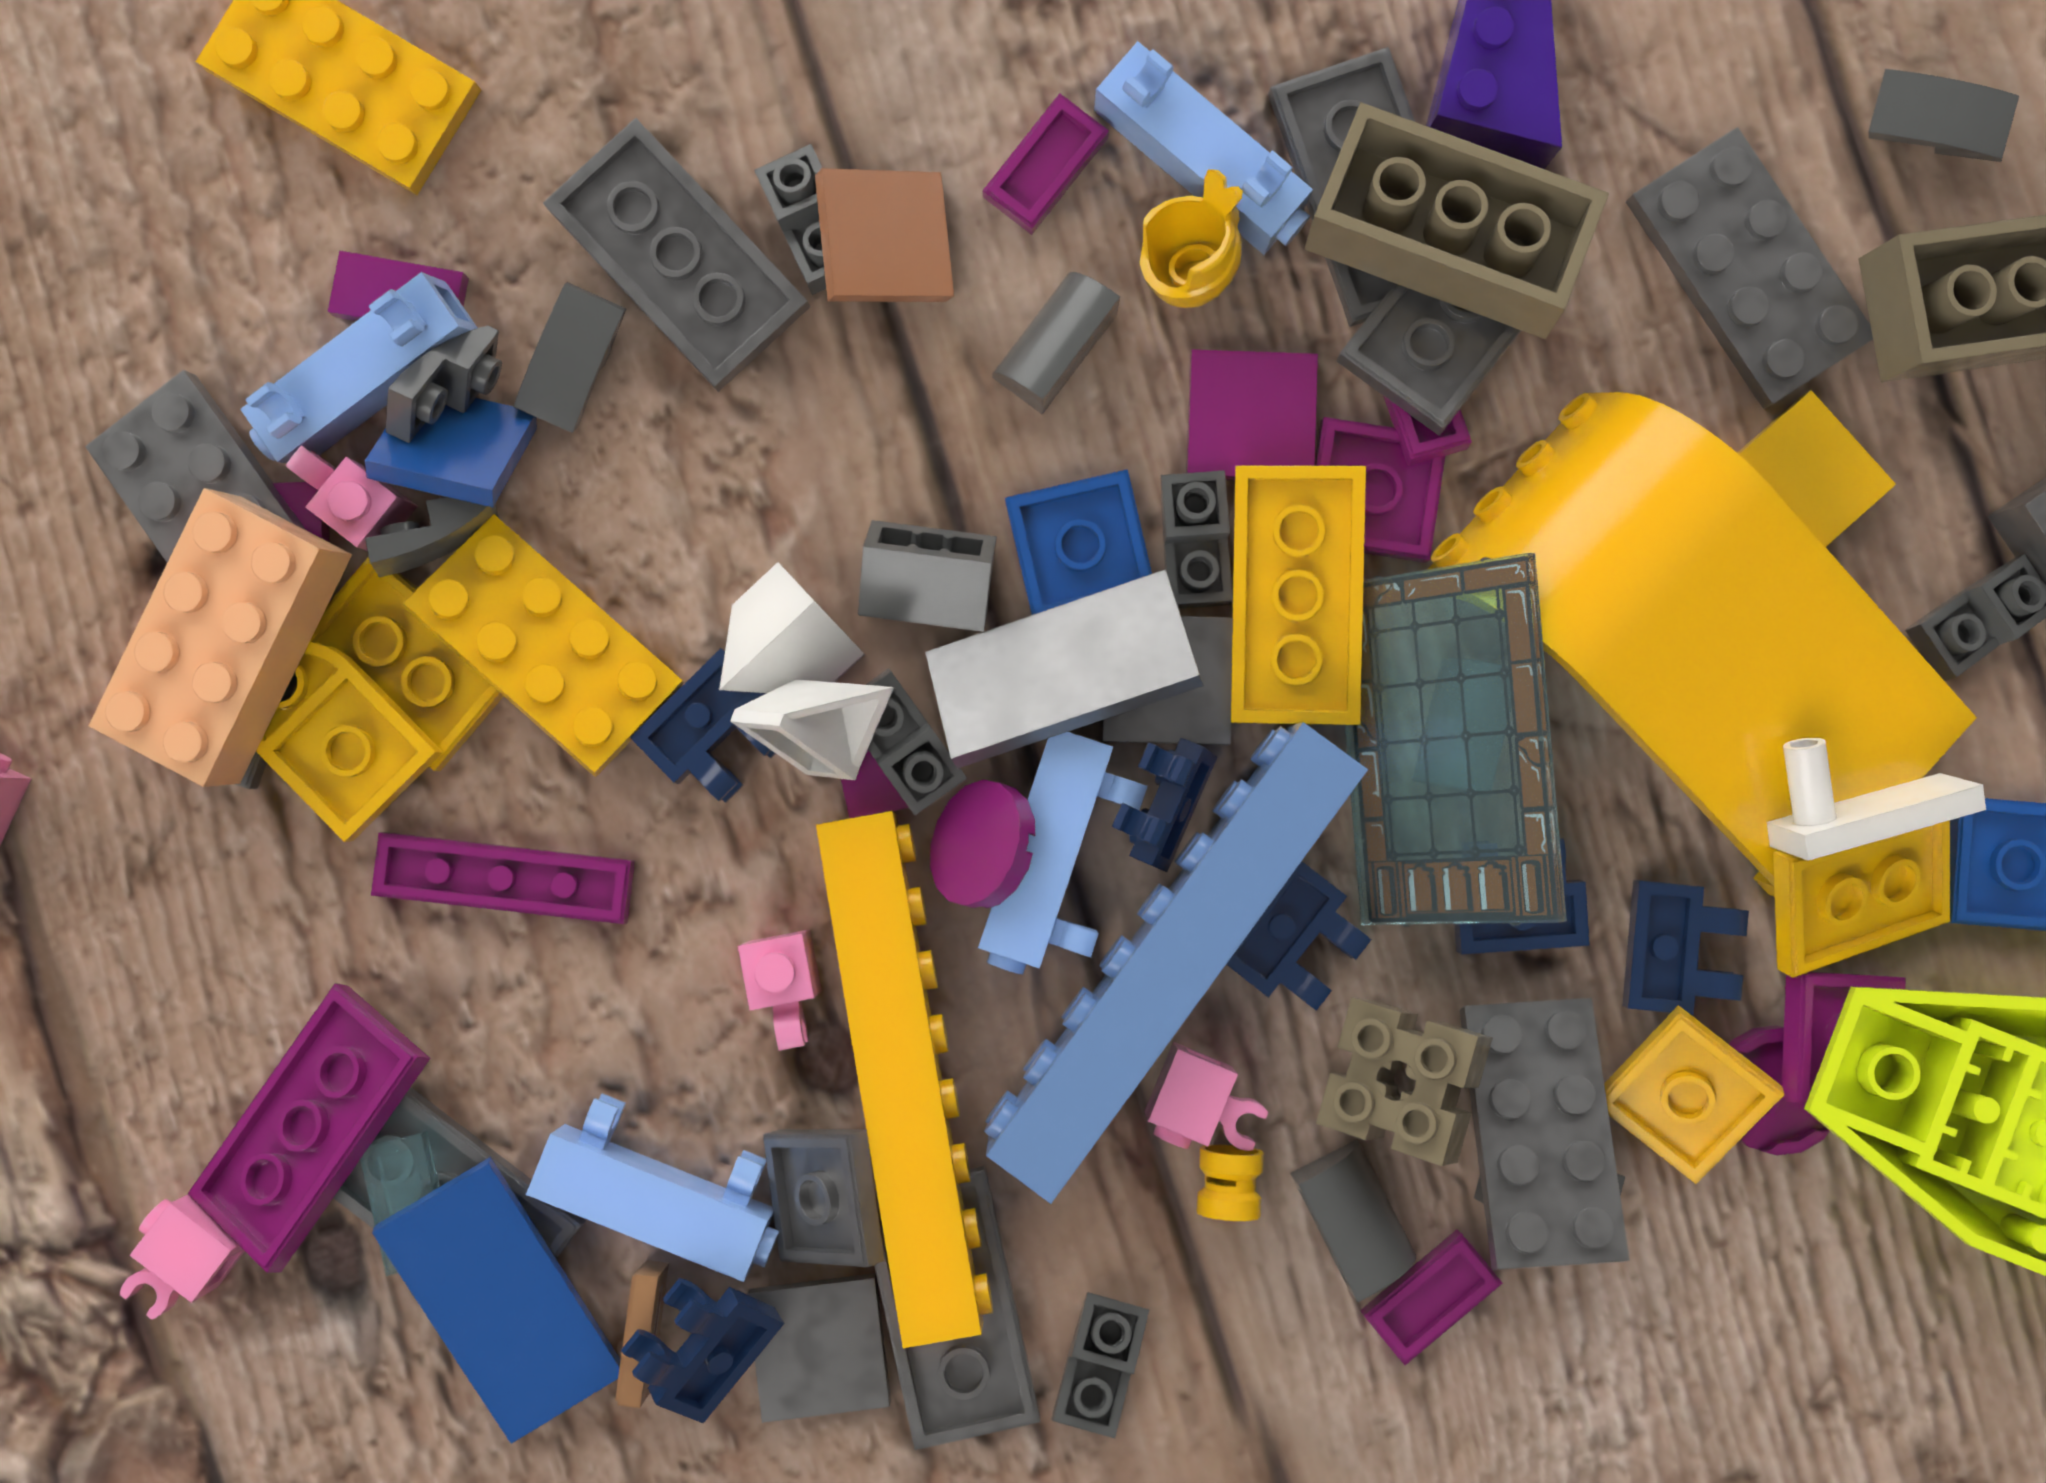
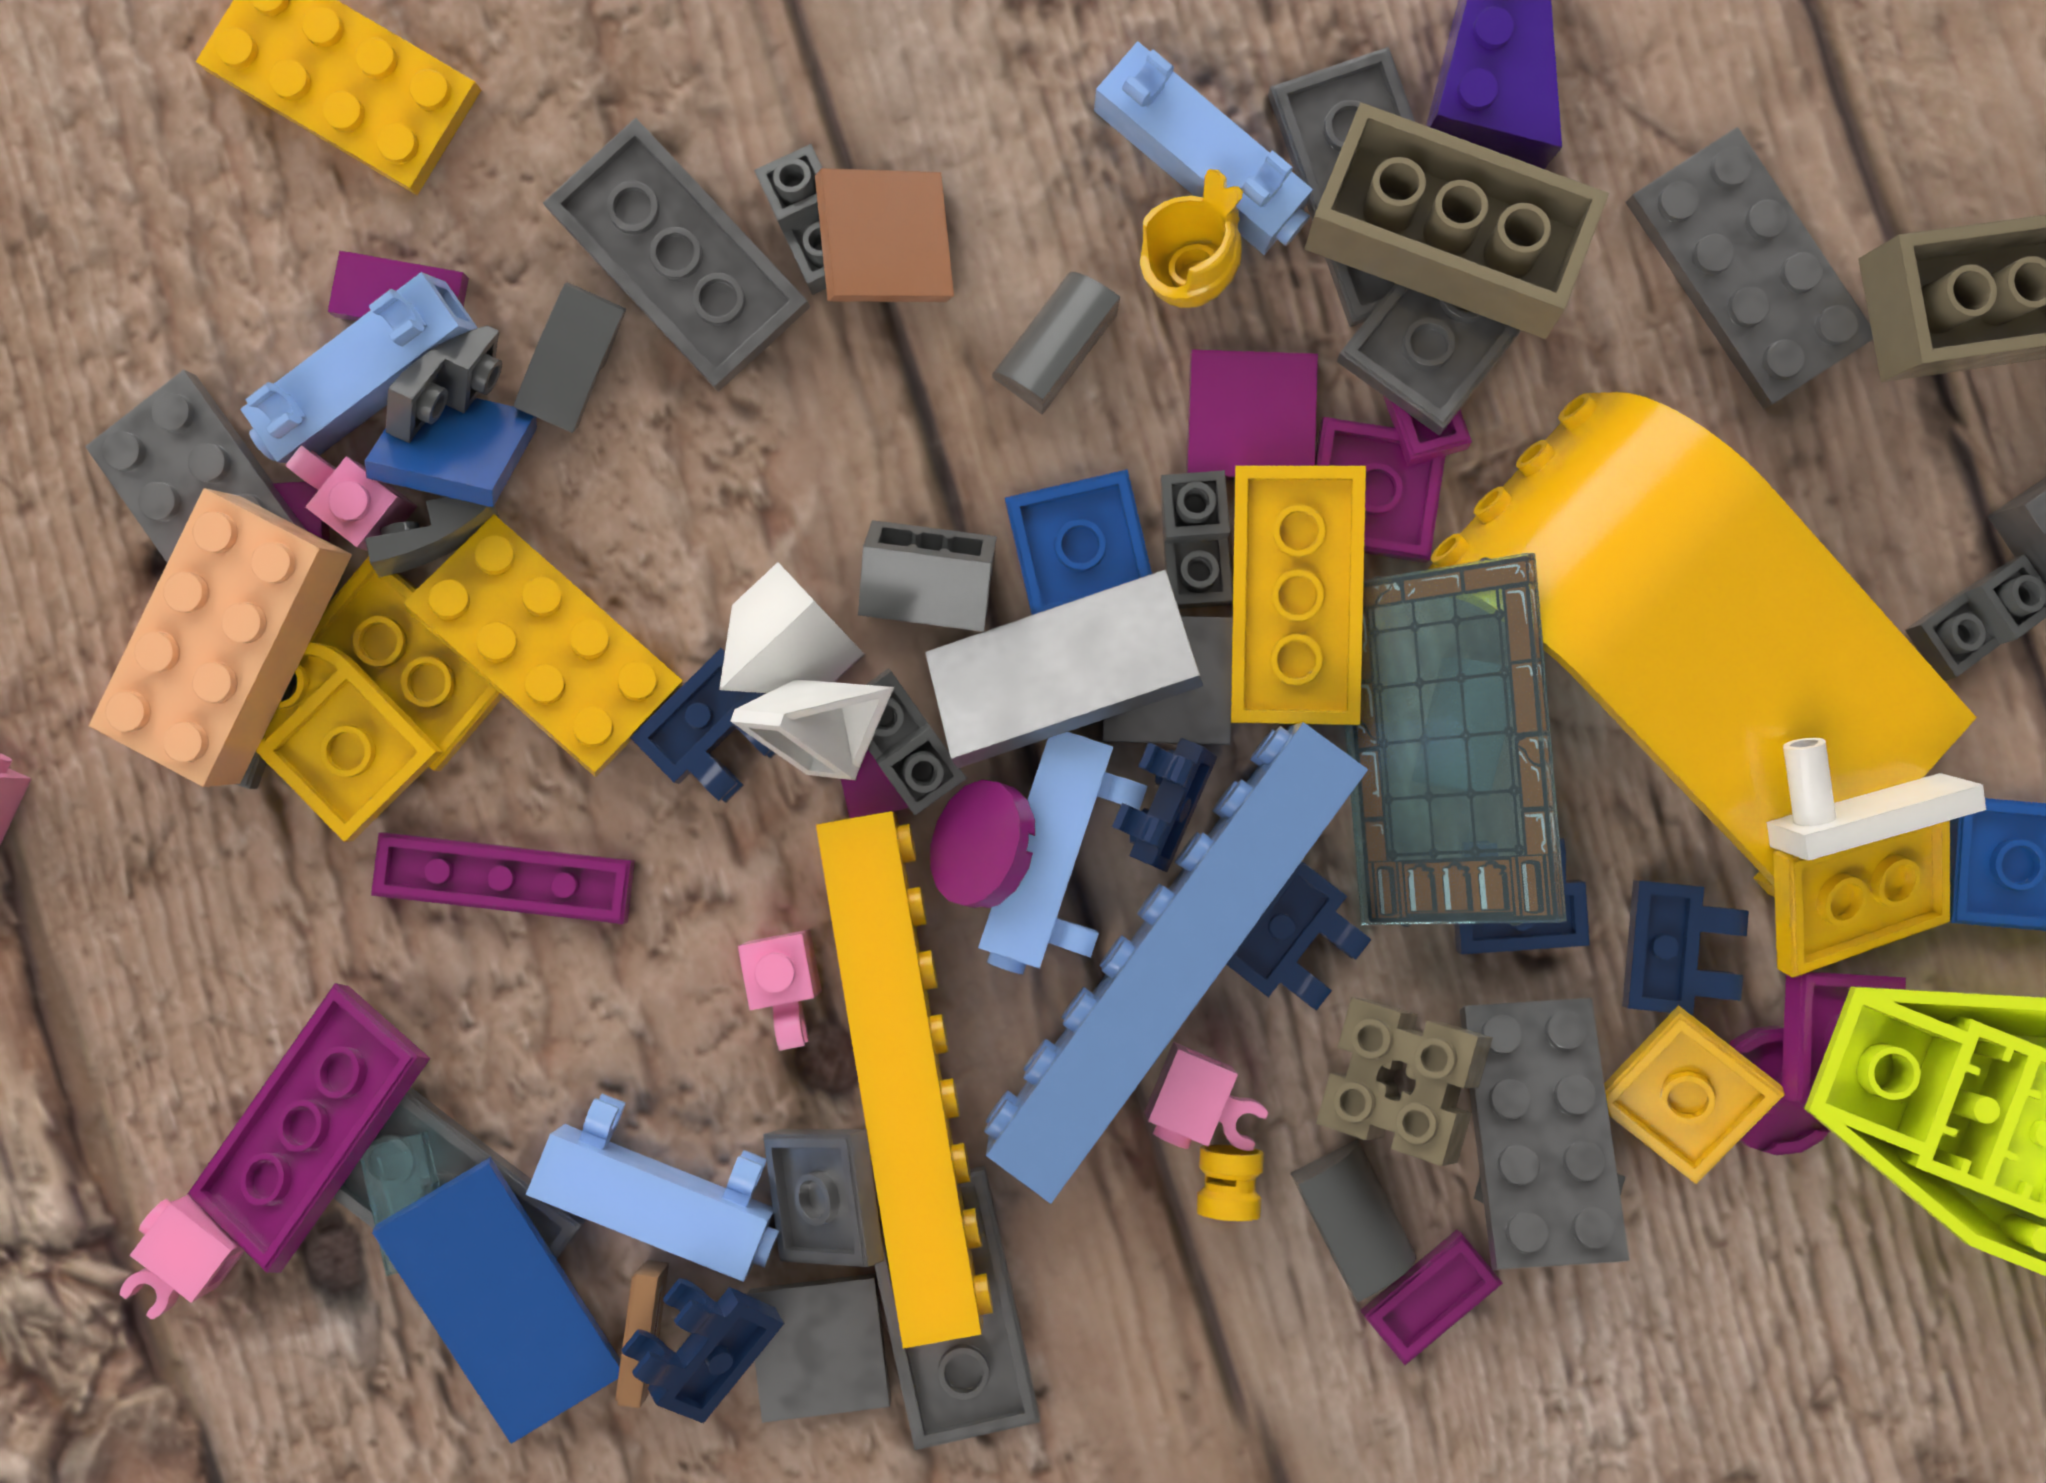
magenta tile [982,93,1109,235] -> none
dark grey slope [1051,1292,1150,1439] -> none
yellow tile [1737,390,1896,547] -> none
dark grey slope [1868,69,2019,162] -> none

